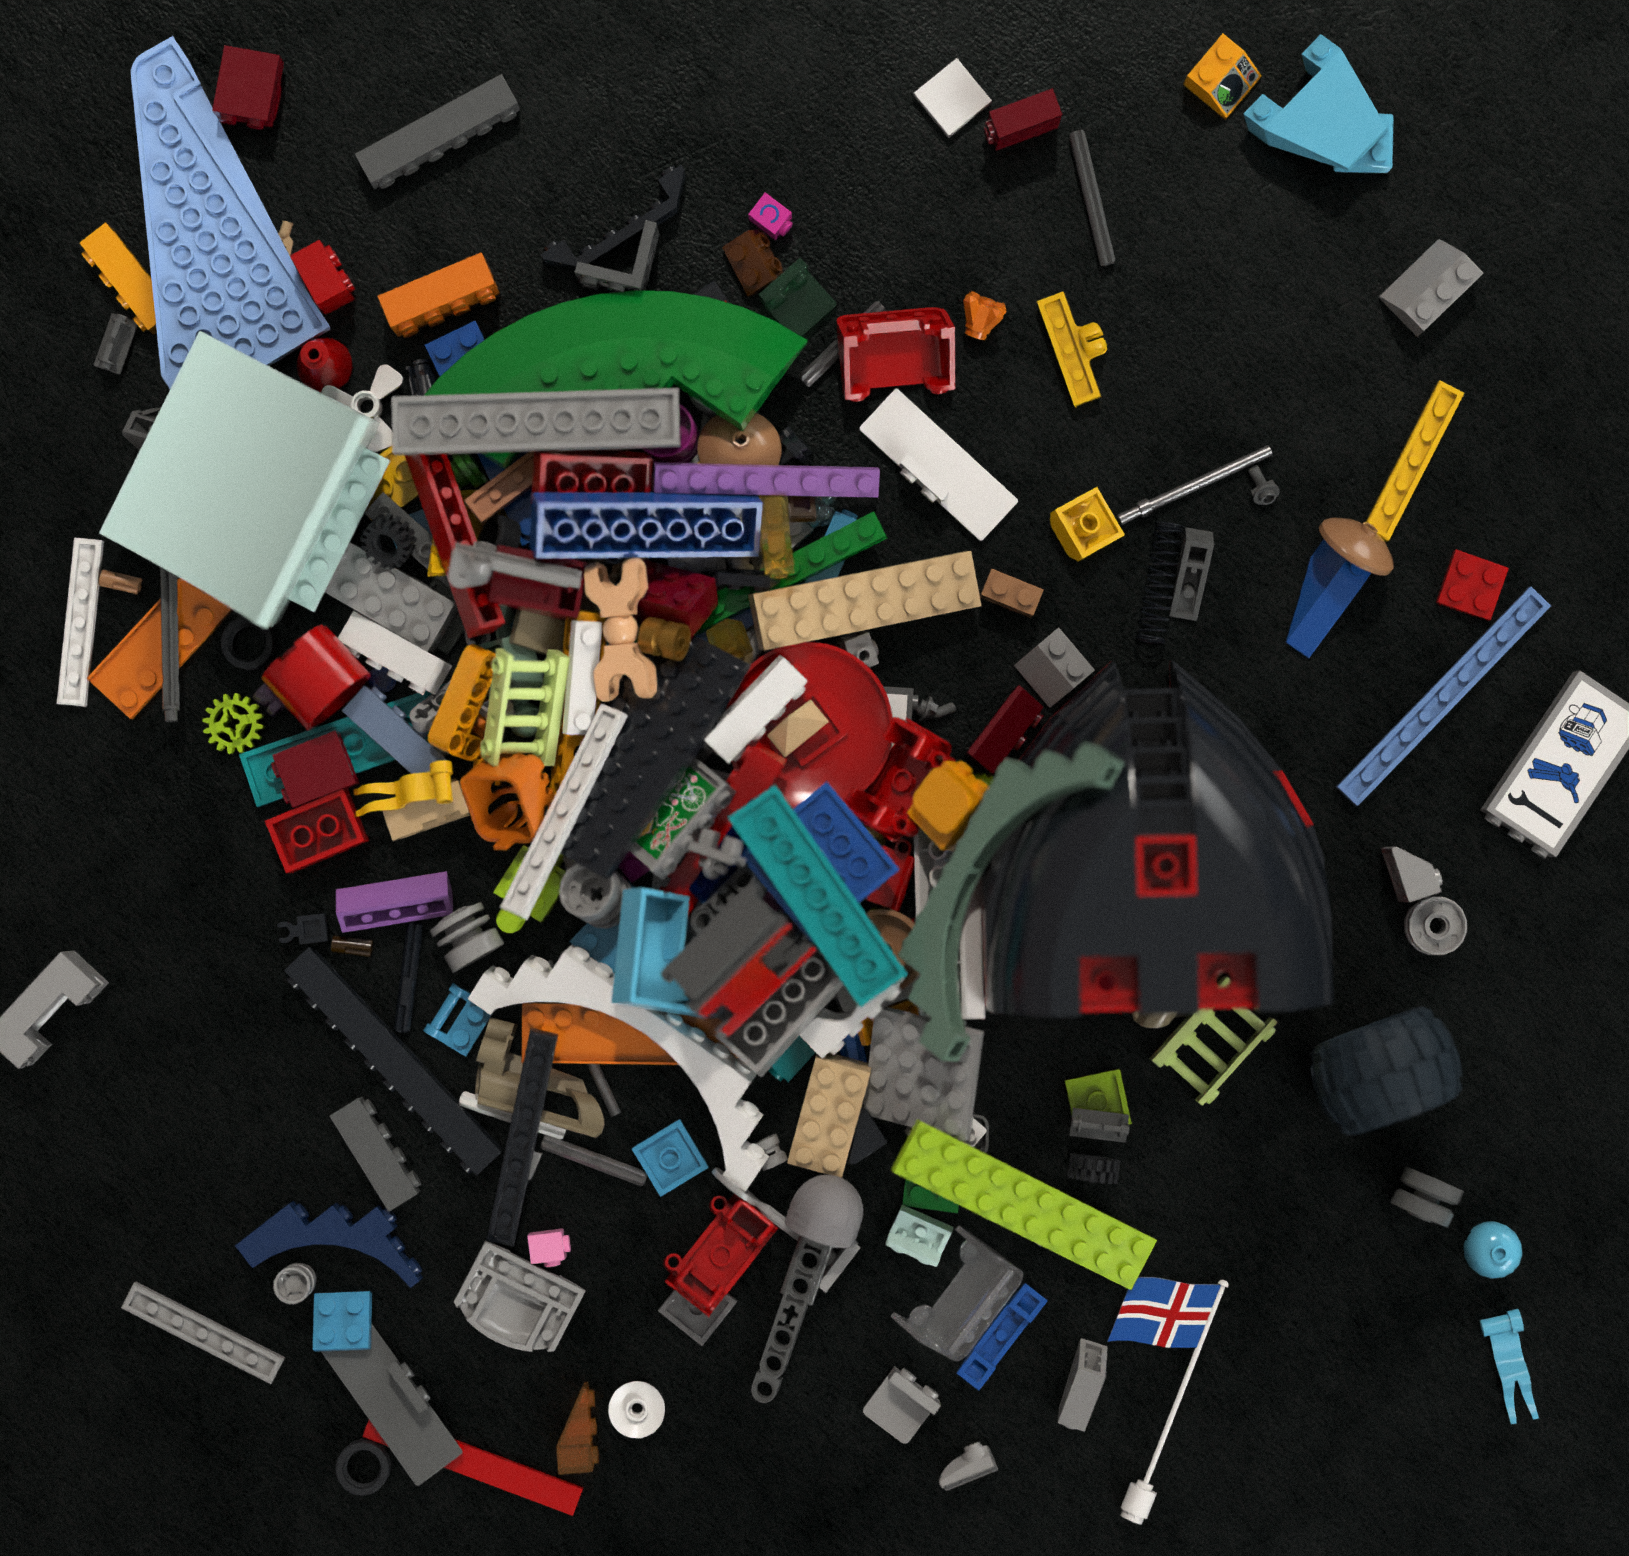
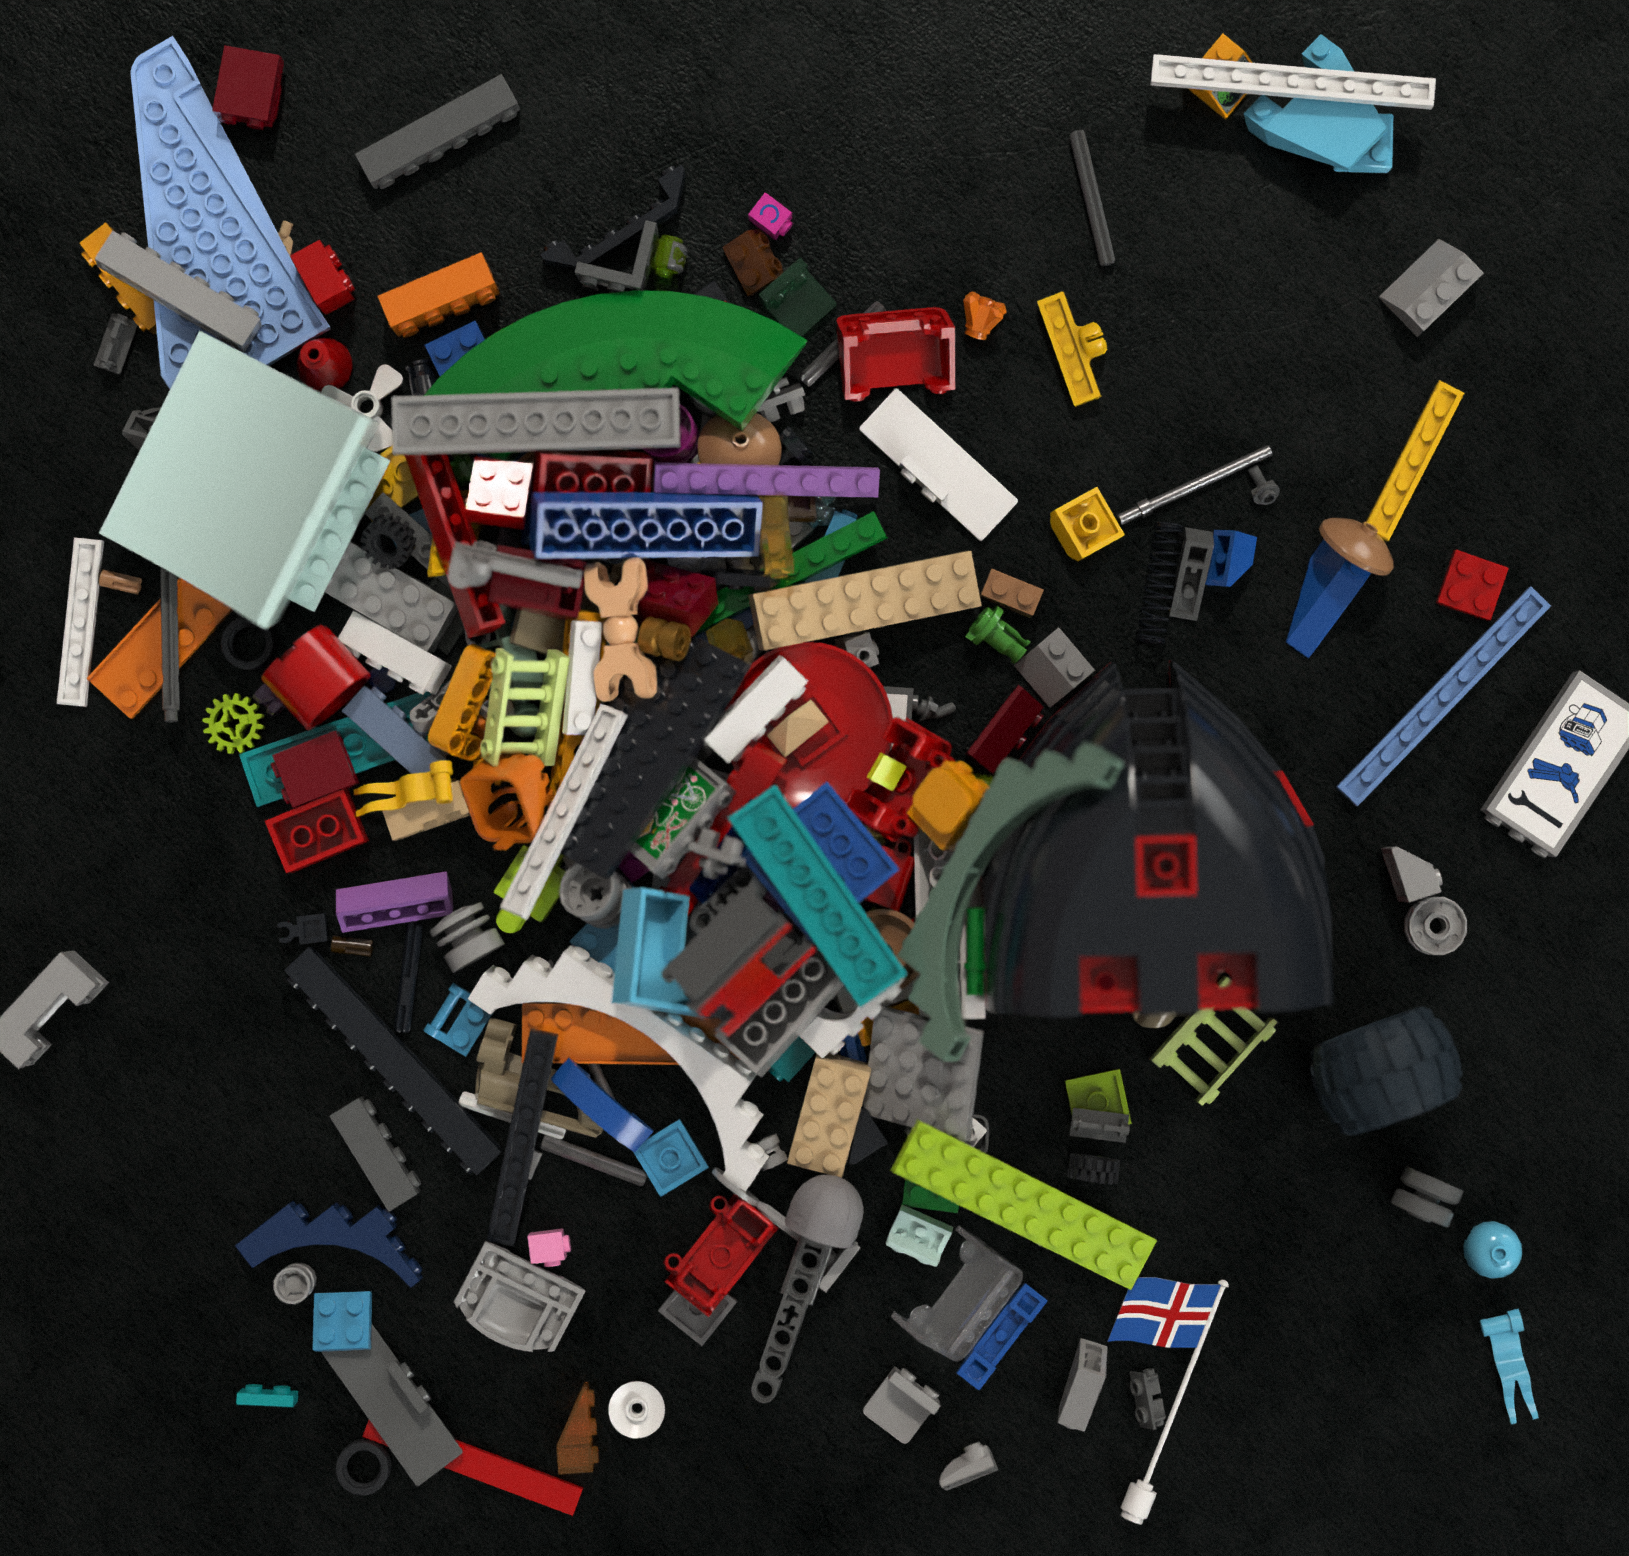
light grey tile [121,1282,285,1384] -> none
white tile [914,58,992,138] -> none
dark red brick [983,88,1062,151] -> none
none -> light grey brick [94,231,262,353]
none -> teal plate [236,1384,298,1407]
none -> brick [466,456,532,530]
none -> blue slope [550,1057,653,1152]
none -> clear neon green head [650,235,688,278]
none -> light grey hips [758,377,805,422]
none -> neon yellow tile [867,752,907,791]
none -> green pin [964,907,986,995]
none -> bright green piece [965,605,1030,664]
none -> dark grey hinge [1130,1368,1166,1430]
none -> white plate [1150,54,1436,110]
none -> blue slope [1205,530,1257,587]

